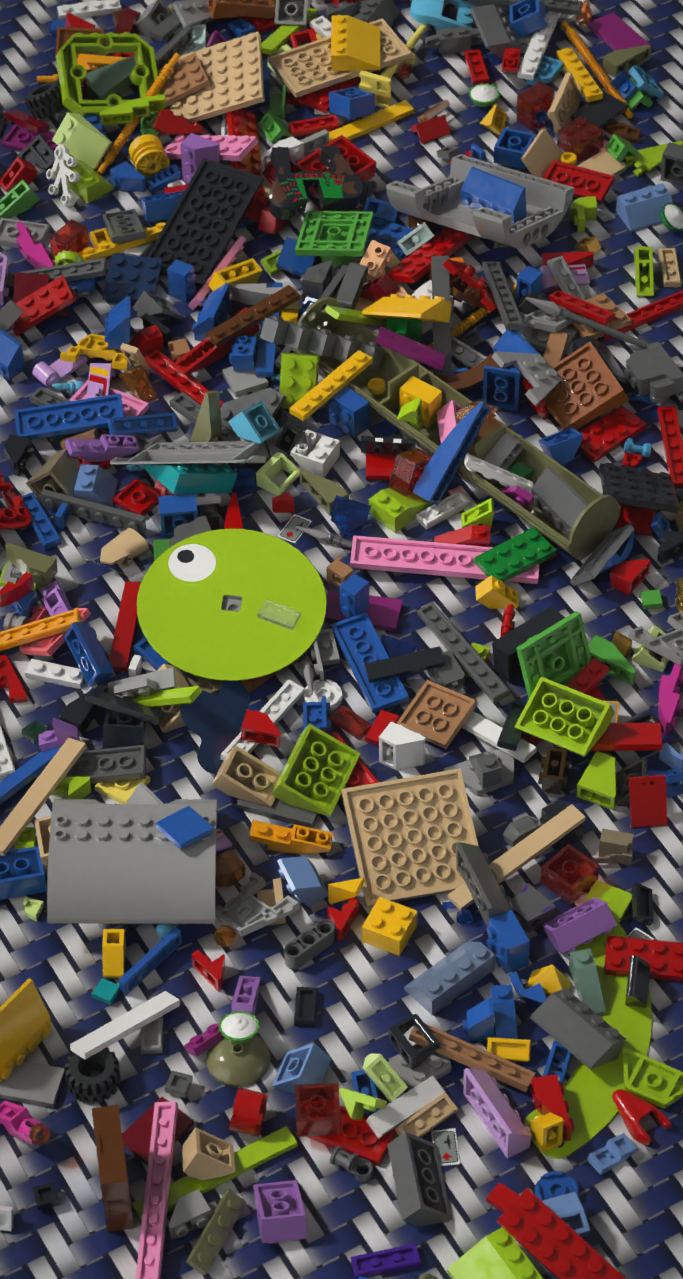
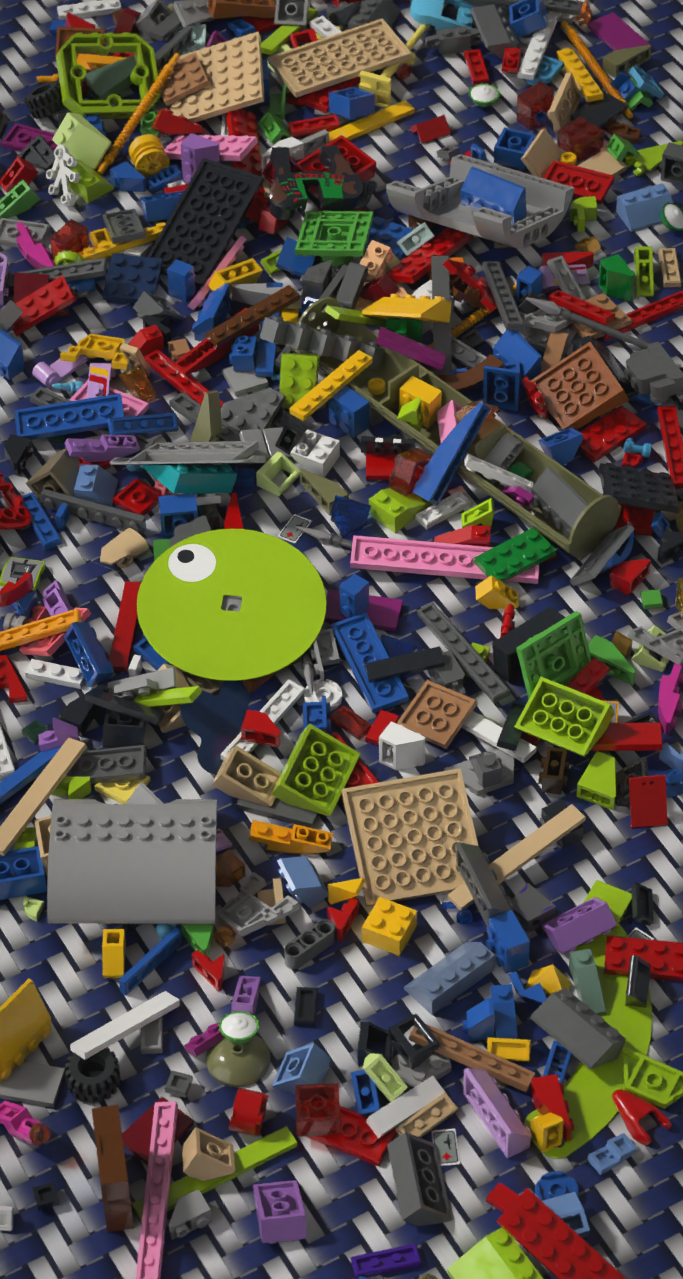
dark red tile [5,110,50,133] -> none
olive slope [5,542,58,586] -> none
medium nougat tile [60,428,99,449] -> none
teal tile [91,978,120,1005] -> none
lime slope [100,94,167,125] -> none
blue slope [105,296,131,350] -> none
blue tile [156,806,214,850] -> none
olive plate [186,1189,246,1275] -> none
medium azure slope [228,401,282,444] -> none
clear tile [258,600,301,630] -> none
red slope [272,492,295,513] -> none
medium nougat brick [326,557,353,587] -> none
dark grey connector [330,1146,373,1183] -> none
yellow slope [331,15,380,71] -> none
lime slope [339,1087,387,1121] -> none
blue slope [363,196,398,222] -> none
medium nougat tile [417,100,451,123] -> none
yellow slope [480,104,508,136] -> none
light grey wing [492,351,562,406] -> none
dark grey slope [503,815,544,847] -> none
clear red brick [540,843,599,904] -> none
dark tan piece [593,829,634,865] -> none
none -> bright green slope [181,924,214,957]
none -> black tile [357,1022,394,1067]
none -> green slope [598,254,636,302]

